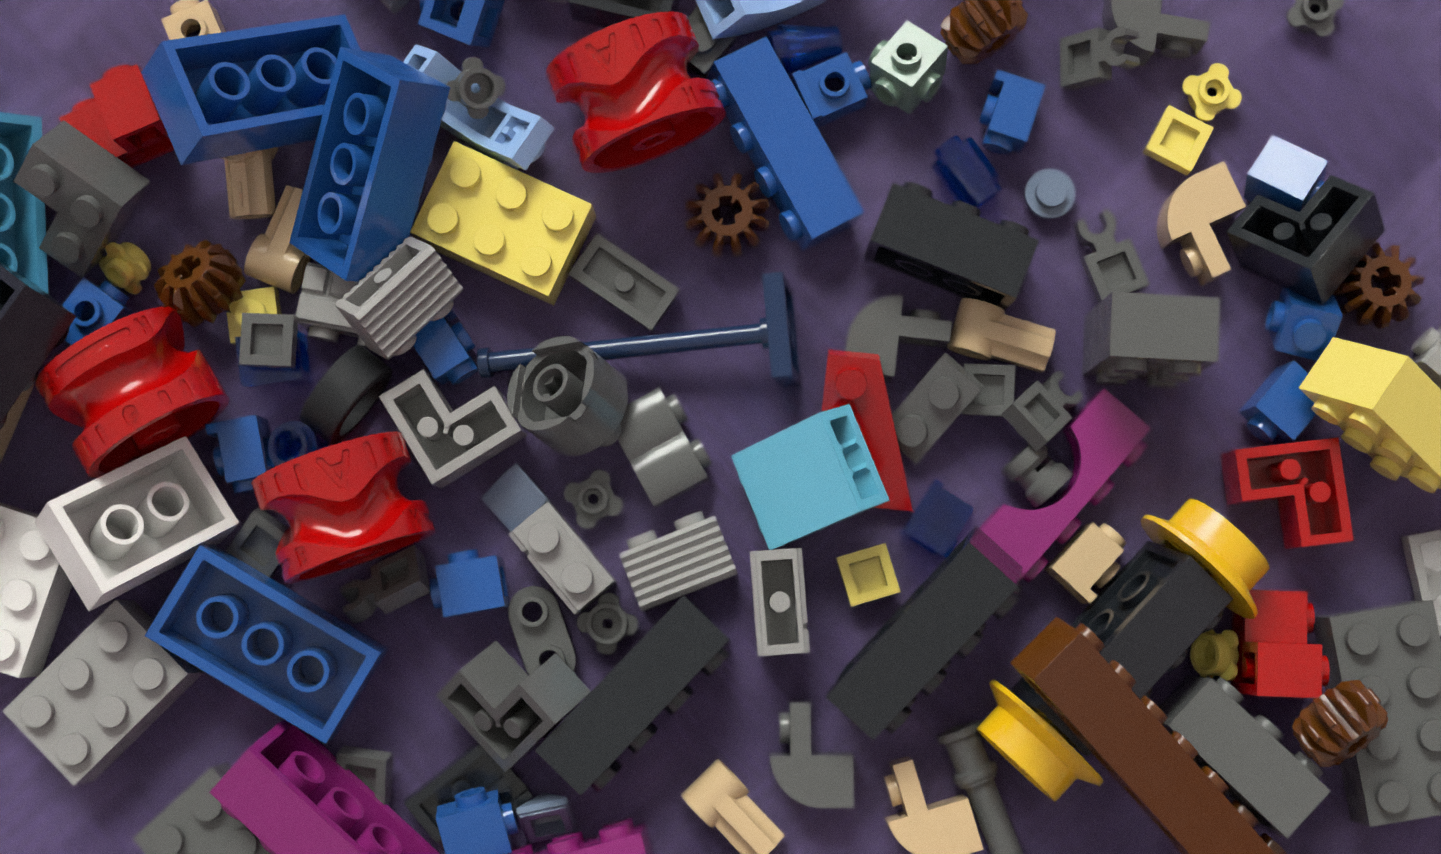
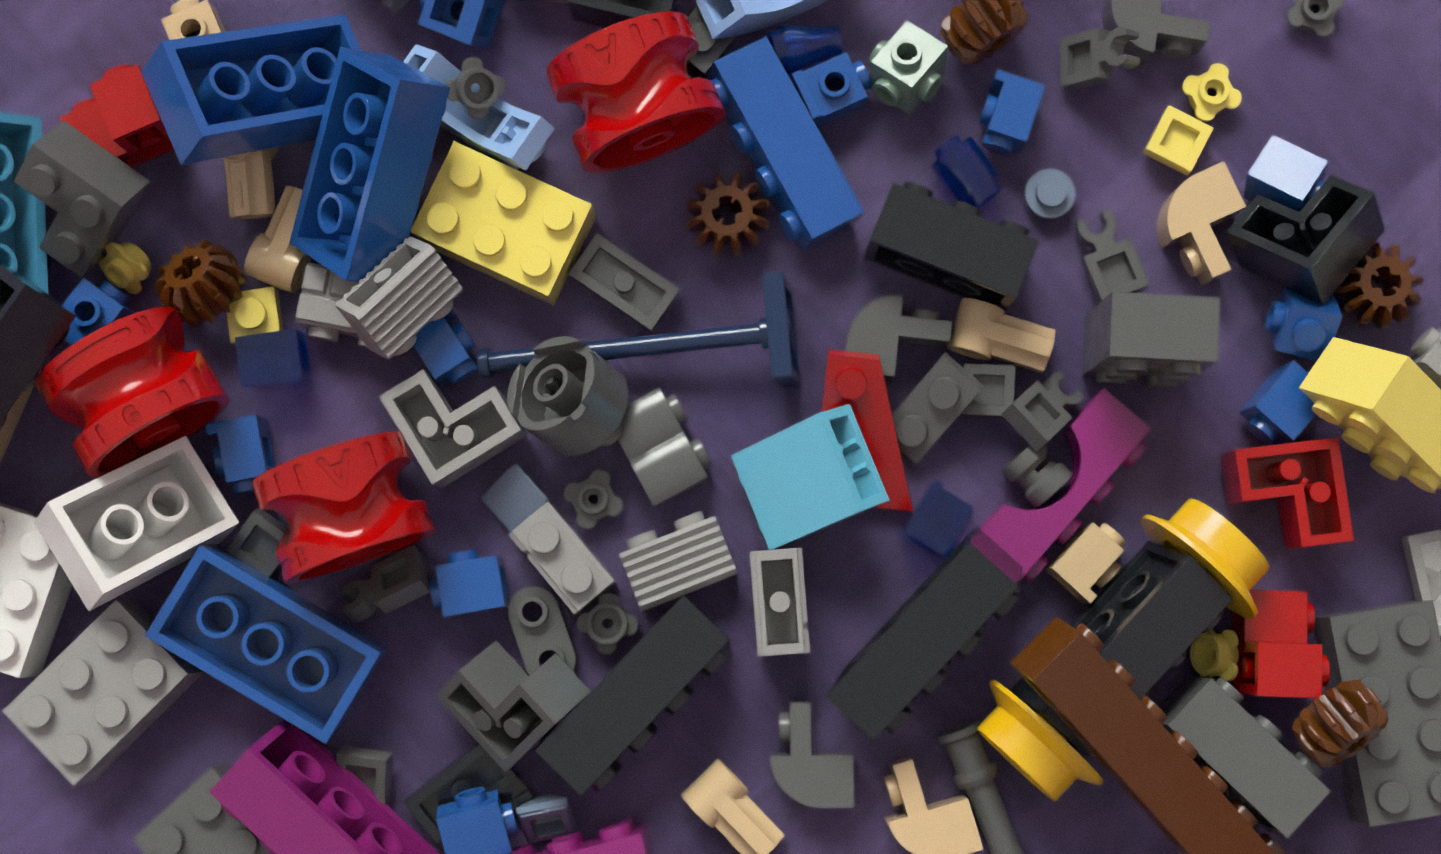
dark grey plate [239,313,298,369] -> none
clear blue cone [268,421,329,466] -> none
black tyre [300,345,392,444] -> none
light yellow plate [836,543,901,607] -> none

